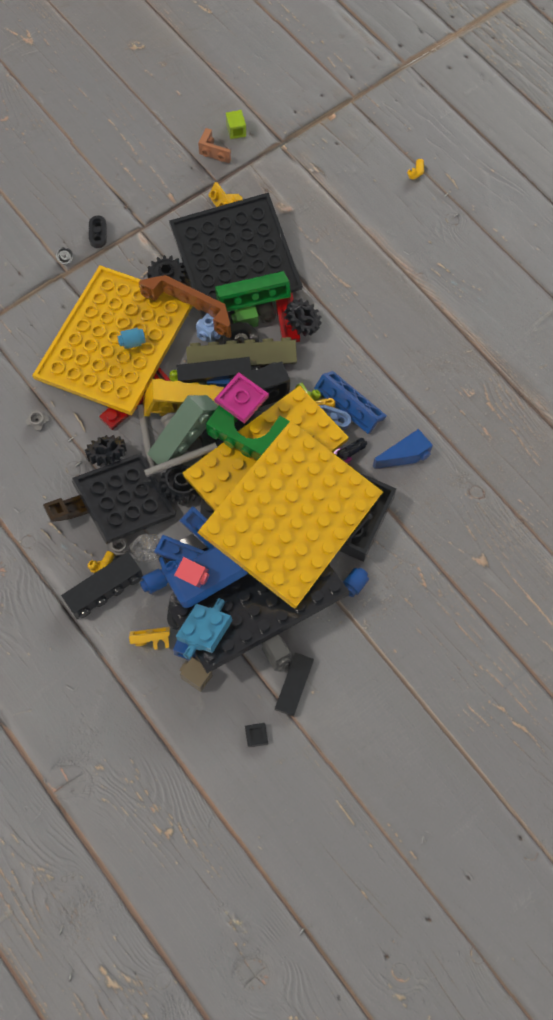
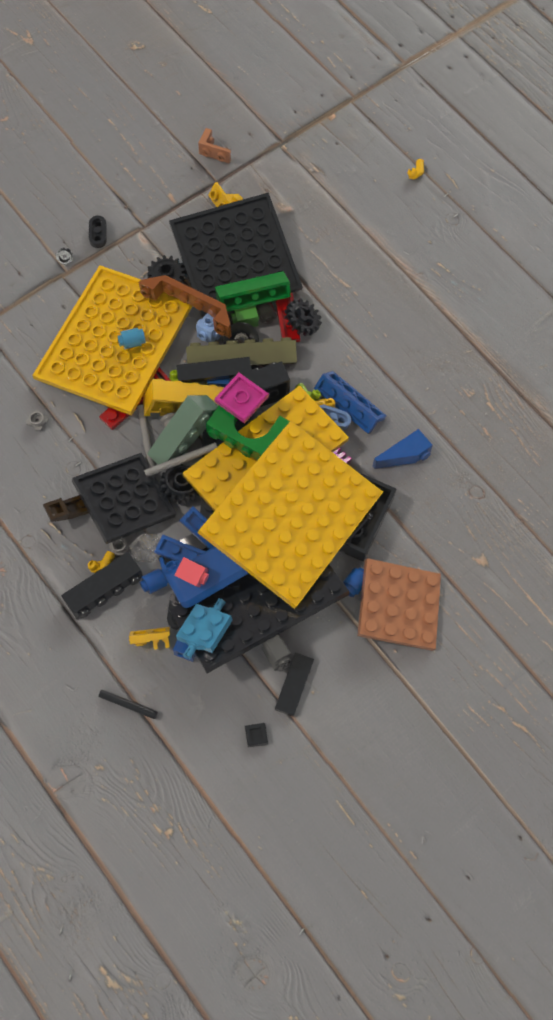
black gear [85,435,127,466] -> none
dark tan brick [180,658,213,692] -> none
lime brick [226,110,246,139] -> none
black axle [336,438,367,461] -> none
none -> black bar [98,690,158,719]
none -> nougat plate [357,558,441,651]

